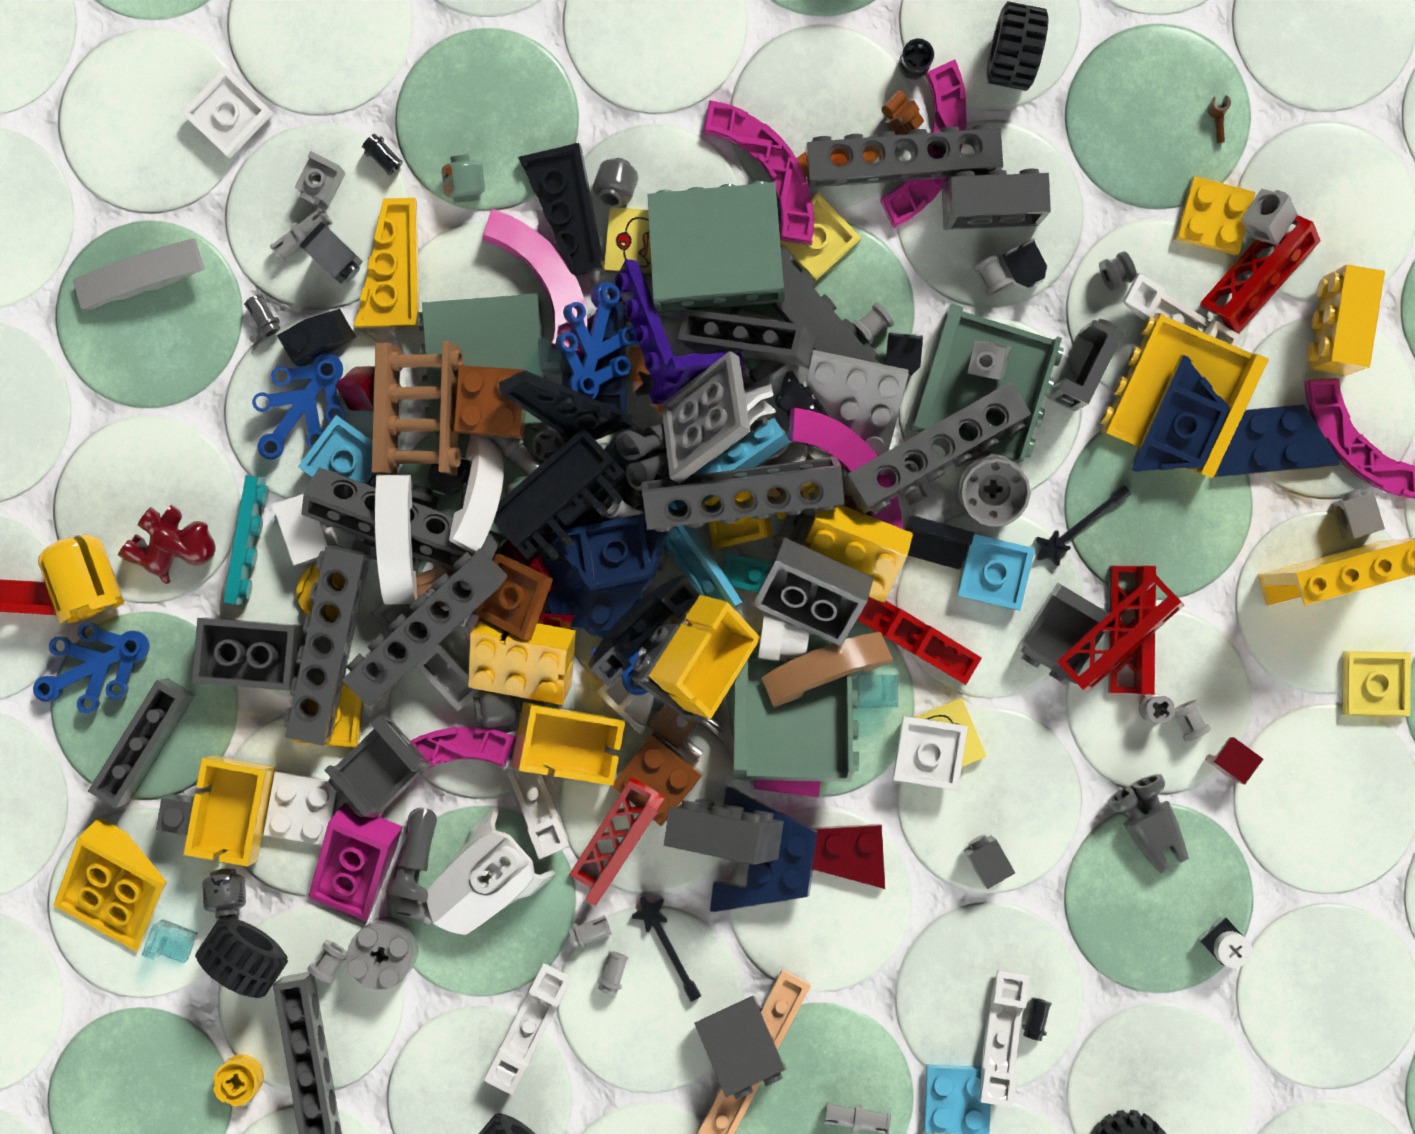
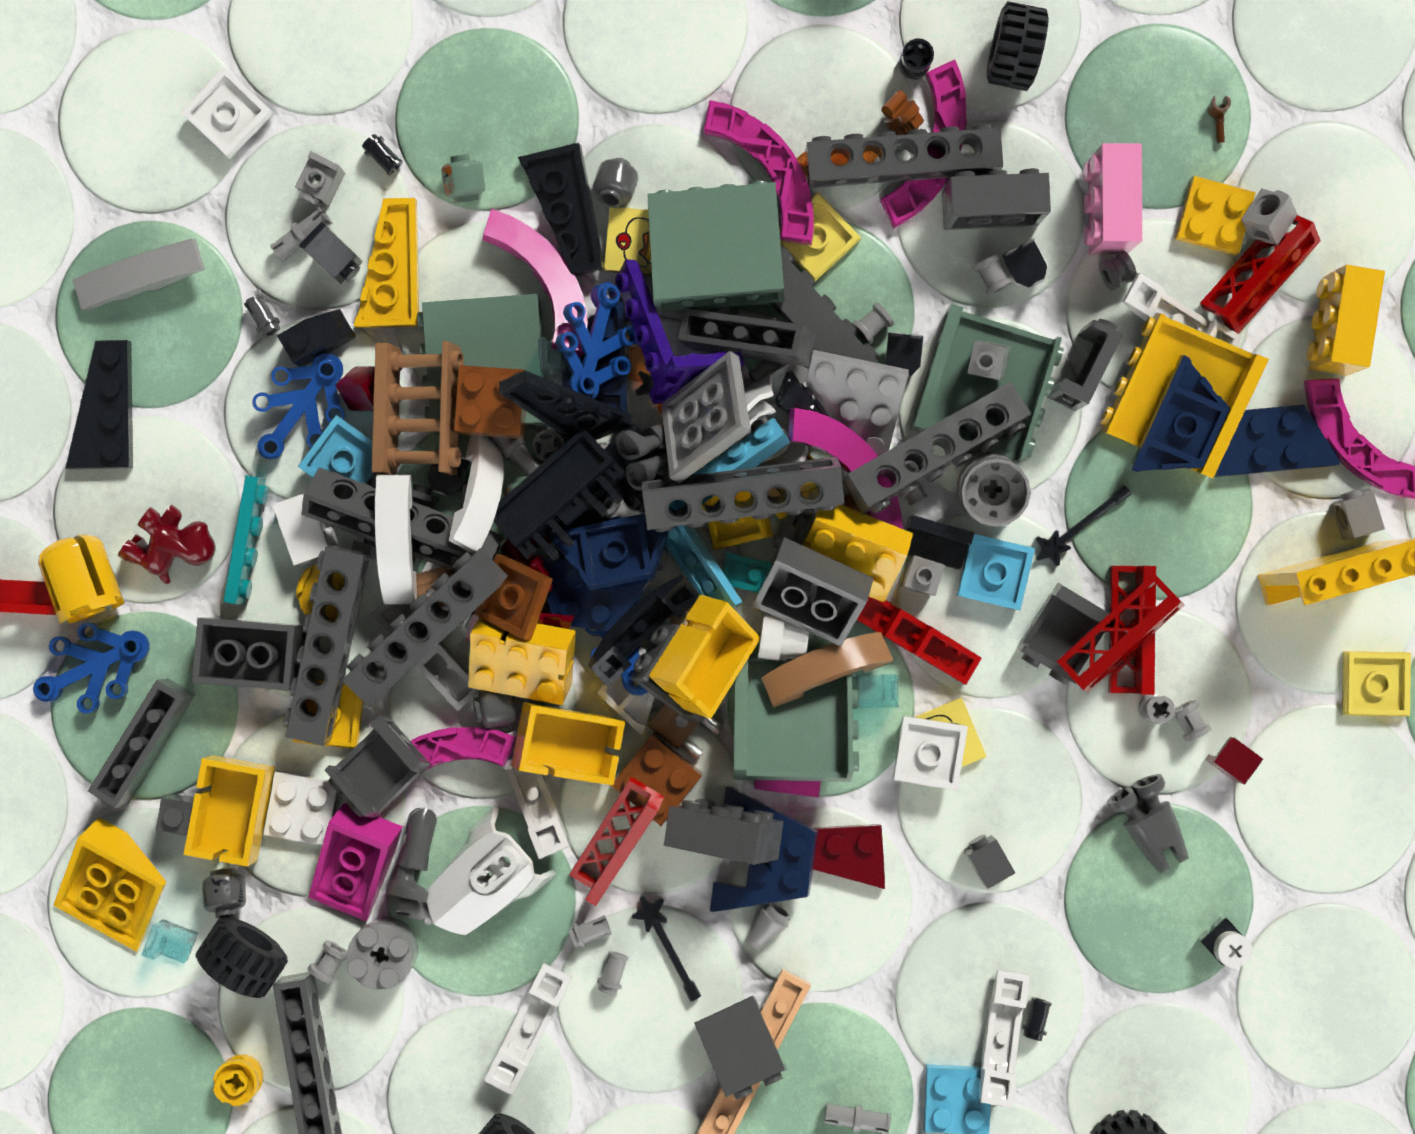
none -> black wing [65,340,133,469]
none -> light grey cone [745,903,790,951]
none -> light grey brick [900,555,945,596]
none -> bright pink brick [1083,143,1142,254]

